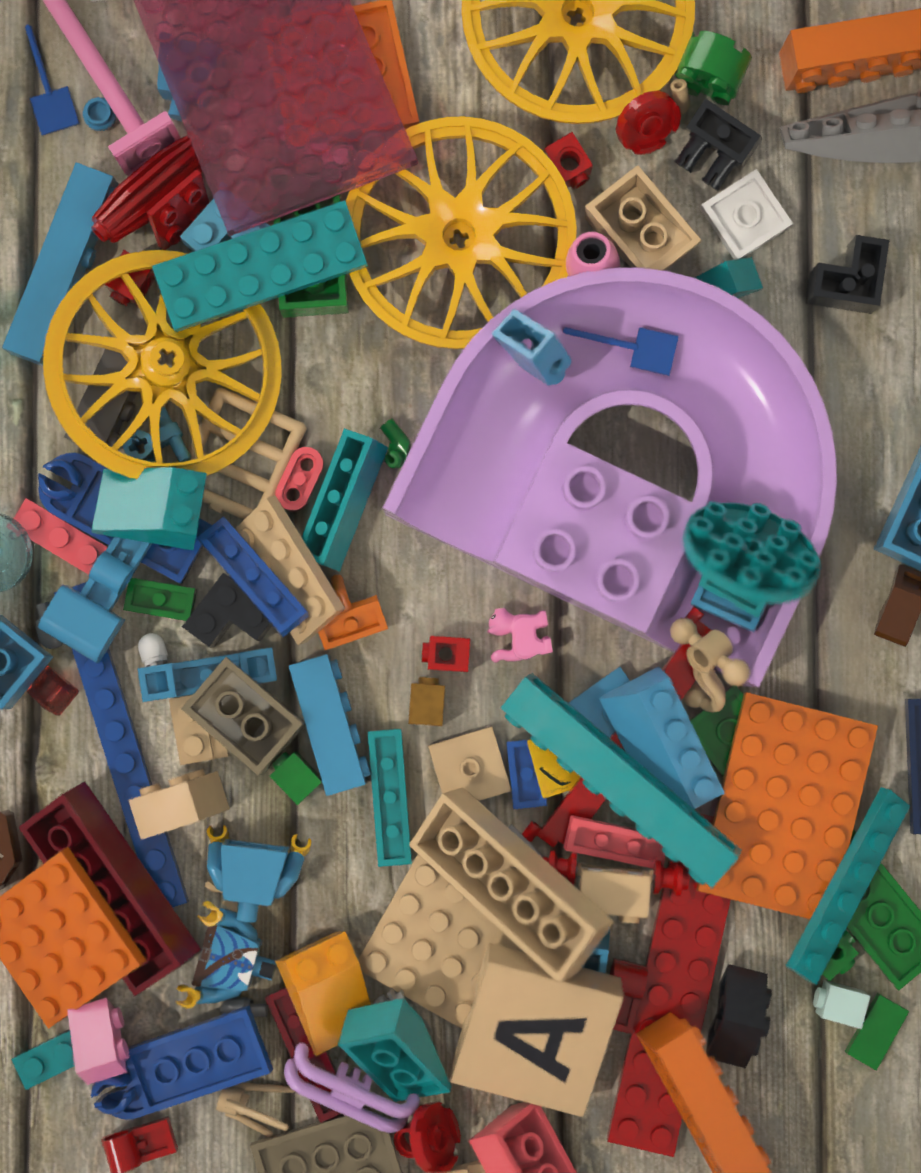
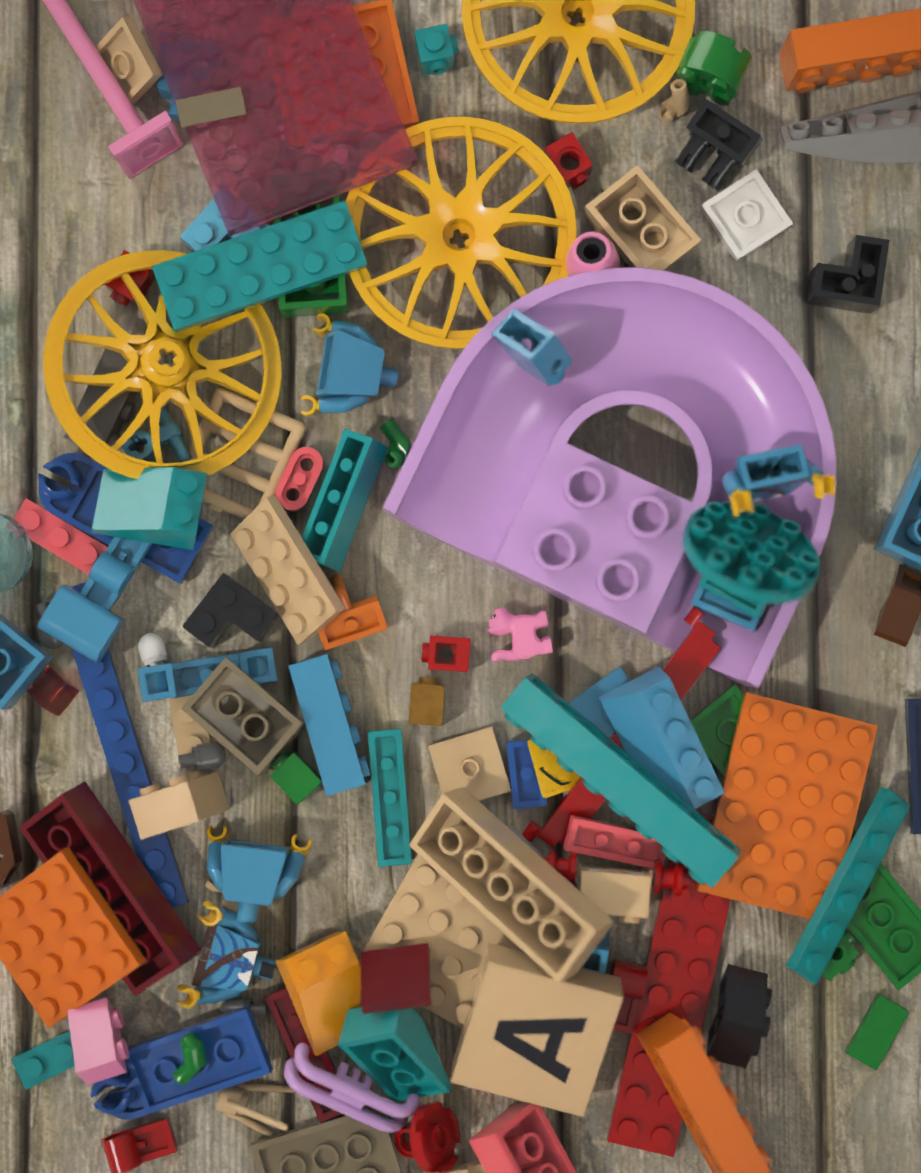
dark azure brick [2,162,119,366] -> none
blue piece [25,24,80,136] -> none
dark azure plate [83,97,116,131] -> none
red plate [91,133,212,250] -> none
green plate [123,578,197,621] -> none
blue plate [197,516,309,637] -> none
blue piece [563,327,679,376] -> none
red tile [616,90,681,155] -> none
tan piece [670,618,750,713] -> none
teal slope [694,257,763,298] -> none
light aqua brick [813,980,870,1029] -> none
none -> tan plate [96,16,163,105]
none -> green arm [173,1033,206,1086]
none -> dark tan sticker [175,87,246,128]
none -> dark grey cylinder [178,742,226,771]
none -> dark azure torso [300,313,398,417]
none -> dark red tile [360,943,432,1014]
none -> teal brick [414,24,459,76]
none -> dark azure torso [723,444,836,517]

